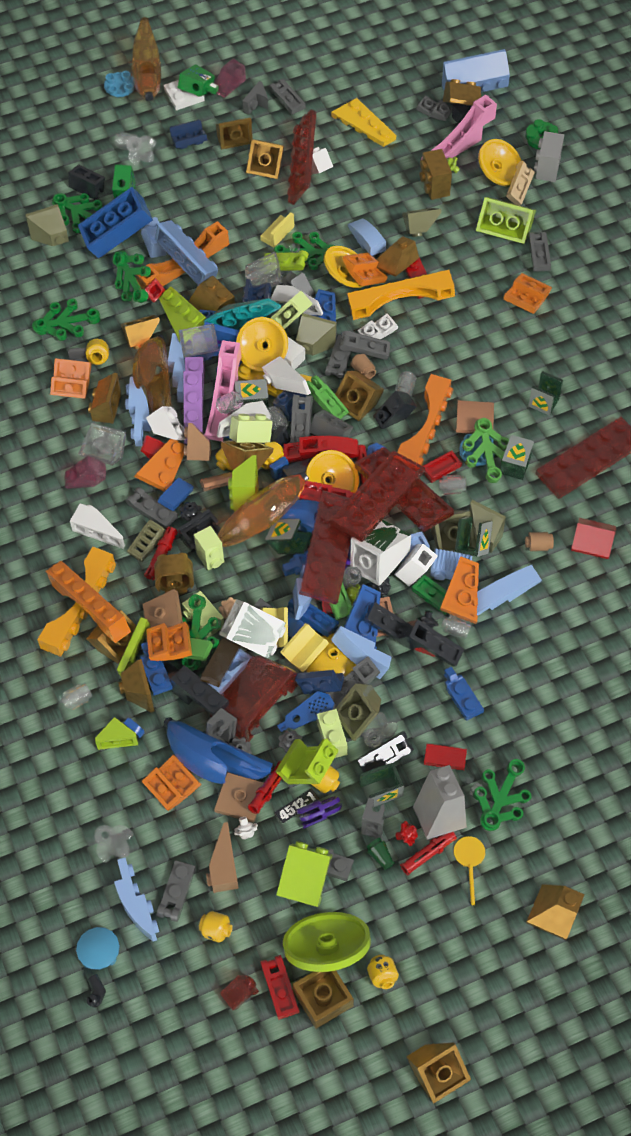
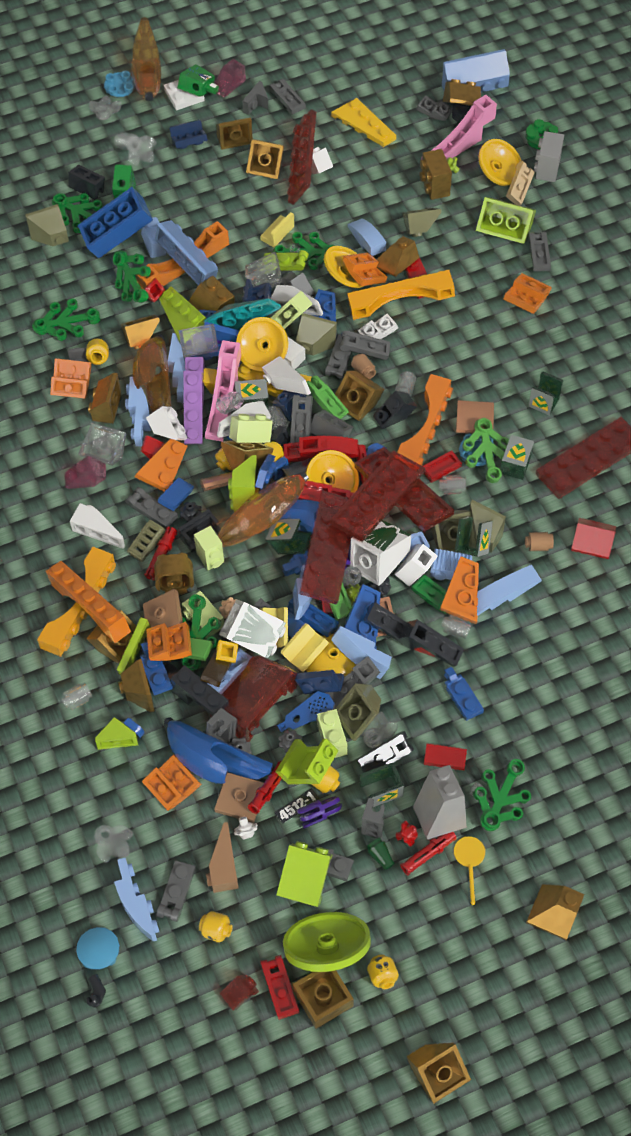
medium nougat slope [184,423,211,461] -> none
black plant [416,610,439,629] -> none
none -> clear plate [89,96,121,120]
none -> yellow slope [203,368,217,394]
none -> yellow slope [216,640,238,663]
none -> blue wing [255,454,277,490]

